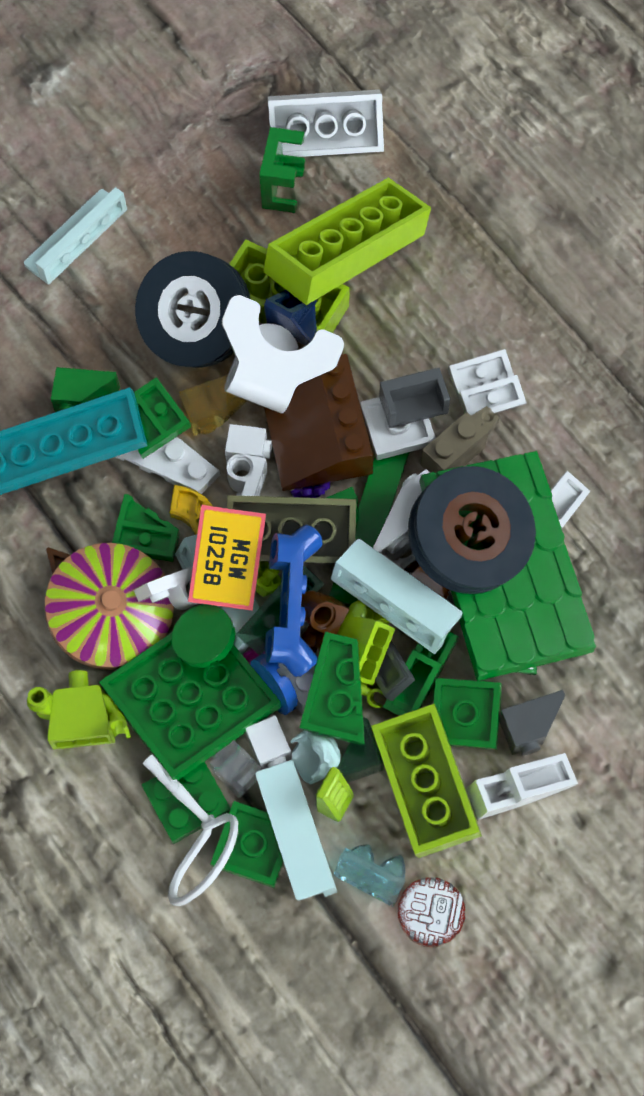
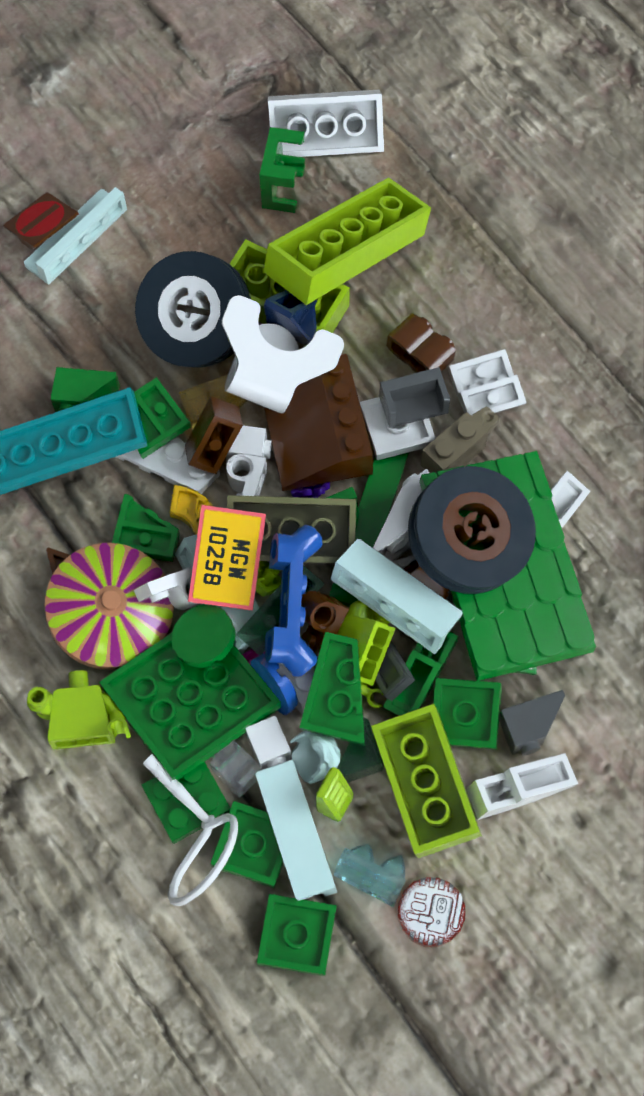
none -> piece [3,192,79,250]
none -> reddish brown brick [185,396,243,474]
none -> green plate [257,894,337,976]
none -> reddish brown brick [386,313,456,373]

